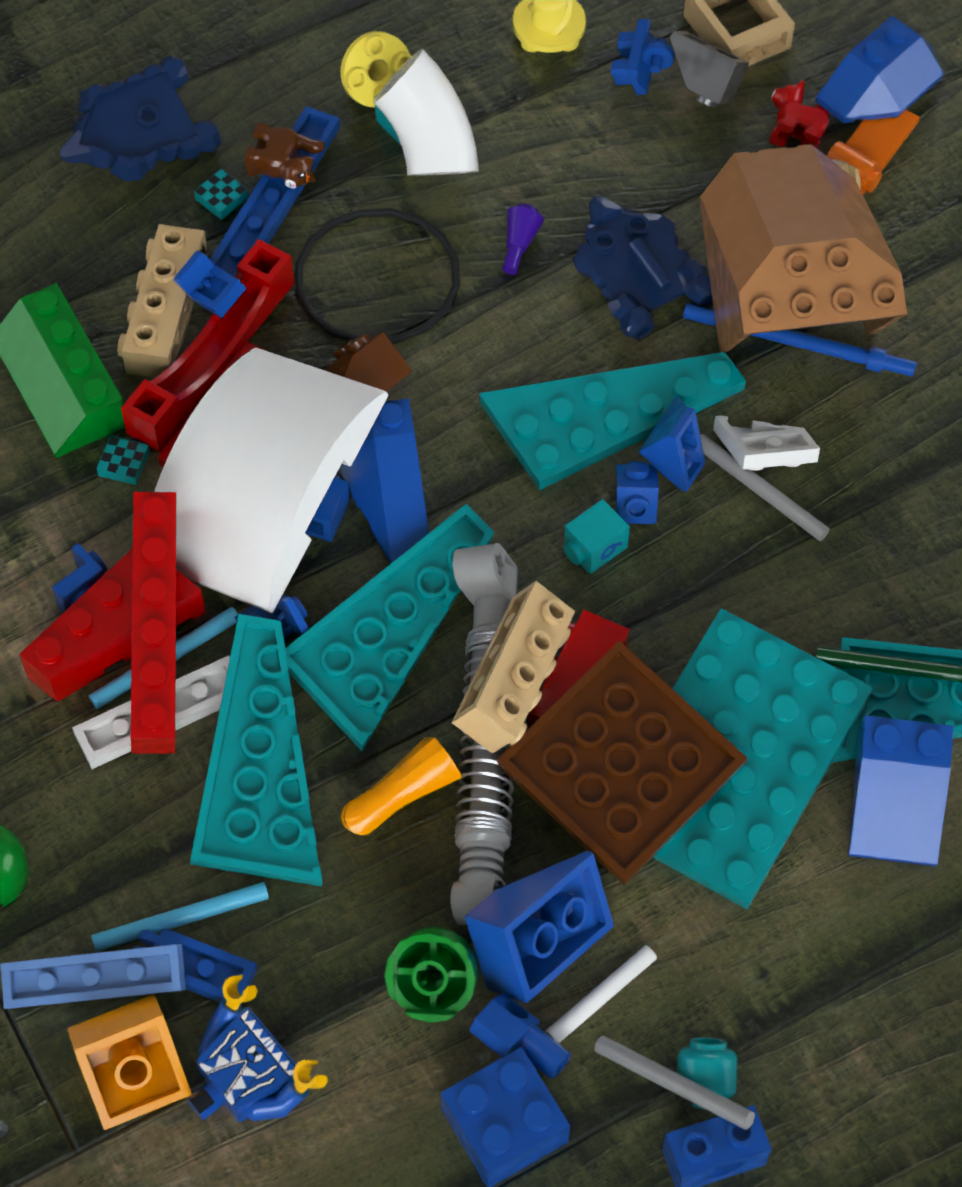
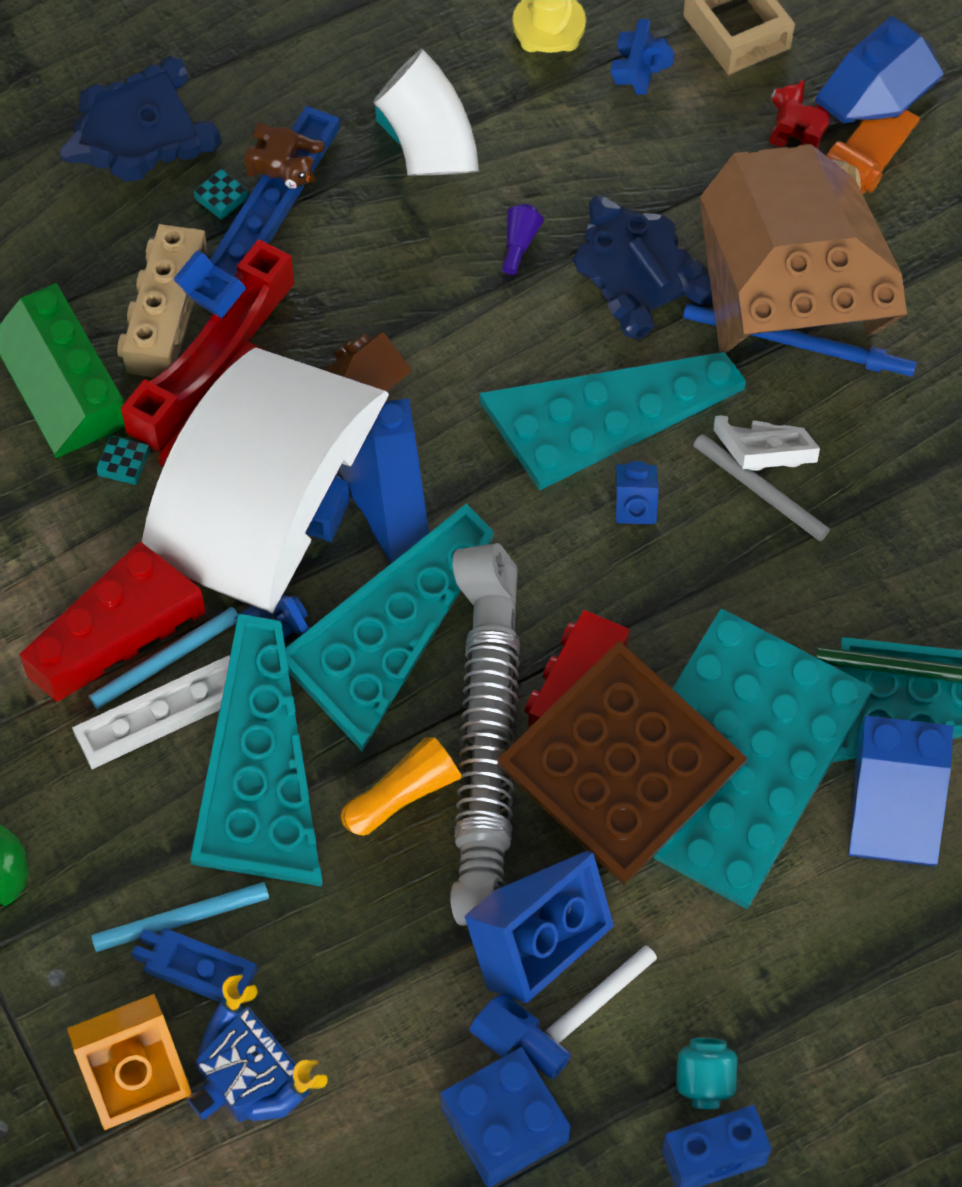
medium blue plate [0,944,186,1009] -> none
blue bracket [52,543,107,613] -> none
red arch [131,492,176,754] -> none
black piece [295,208,460,343] -> none
light yellow plate [341,31,412,107] -> none
green cylinder [385,926,479,1023] -> none
tan brick [452,581,575,753] -> none
teal brick [563,499,630,574] -> none
light grey bar [595,1036,755,1130] -> none
blue slope [639,396,705,492] -> none
flat silver slope [670,31,749,108] -> none

